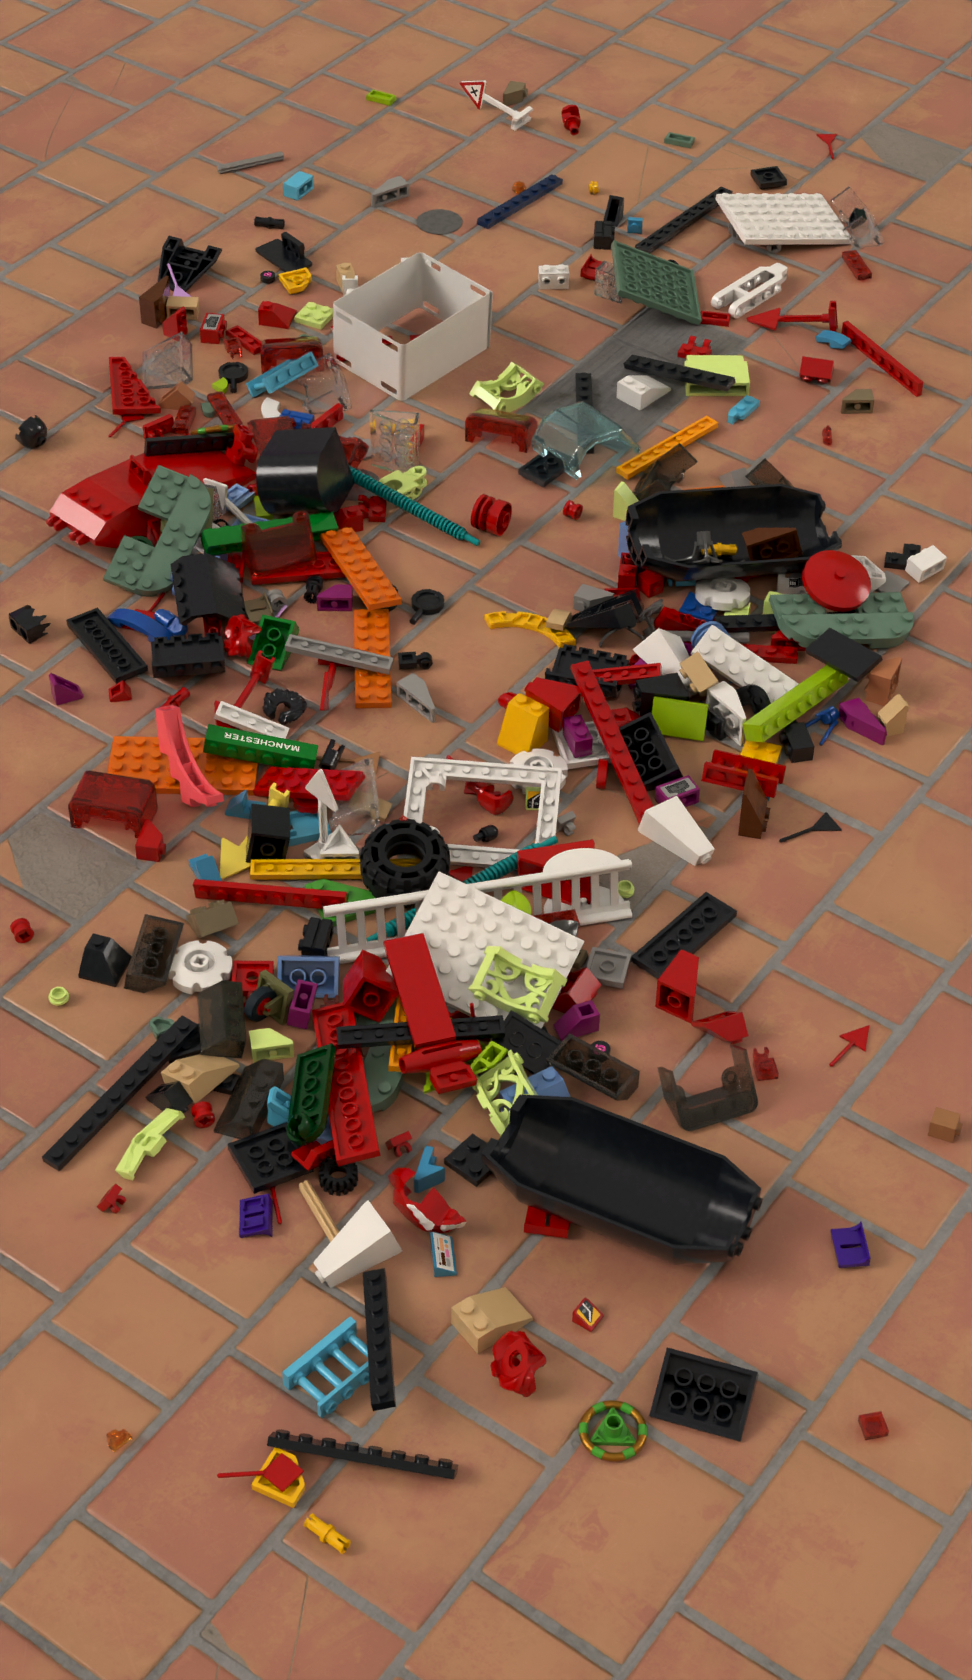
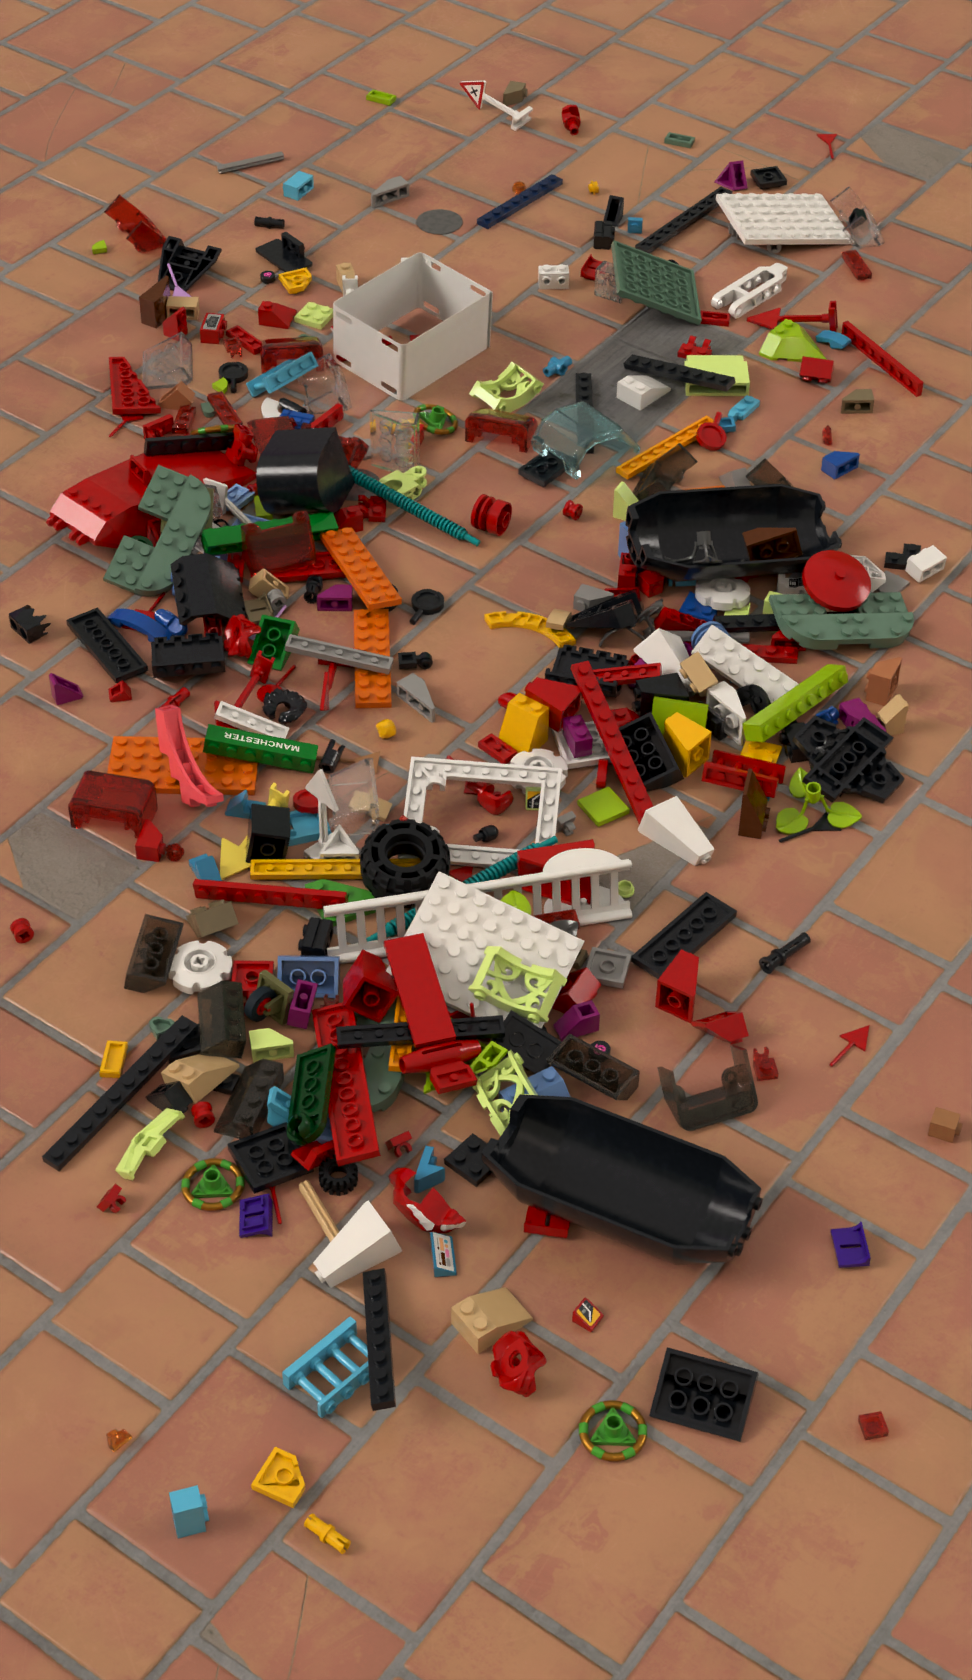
black cylinder [15,415,47,448] -> none
yellowish green plate [48,987,69,1006] -> none
black slope [78,933,132,987] -> none
red piece [217,1453,304,1492] -> none
red plate [253,767,365,801] -> none
black plate [267,1429,458,1479] -> none
brick [655,775,700,807] -> none
yellow pin [701,543,737,556] -> none
black tile [805,628,883,682] -> none
none -> lime tile [92,240,107,254]
none -> yellow tile [99,1040,128,1078]
none -> clear red windscreen [104,194,167,252]
none -> clear red plate [165,843,184,862]
none -> medium azure brick [169,1485,209,1538]
none -> bright green piece [181,1158,245,1211]
none -> tan slope [249,568,289,600]
none -> red piece [257,665,296,703]
none -> black hinge [279,398,307,413]
none -> yellow piece [376,719,396,739]
none -> bright green piece [413,404,458,435]
none -> red plate [478,733,517,764]
none -> dark azure axle [543,355,572,377]
none -> lime tile [577,787,630,827]
none -> yellow slope [663,712,712,778]
none -> red piece [696,412,727,451]
none -> magenta slope [714,160,748,191]
none -> dark azure plate [719,417,736,433]
none -> lime wedge [759,319,827,362]
none -> black pin [759,932,811,974]
none -> lime plant [776,767,862,835]
none -> black plate [792,716,905,803]
none -> blue slope [821,451,860,480]

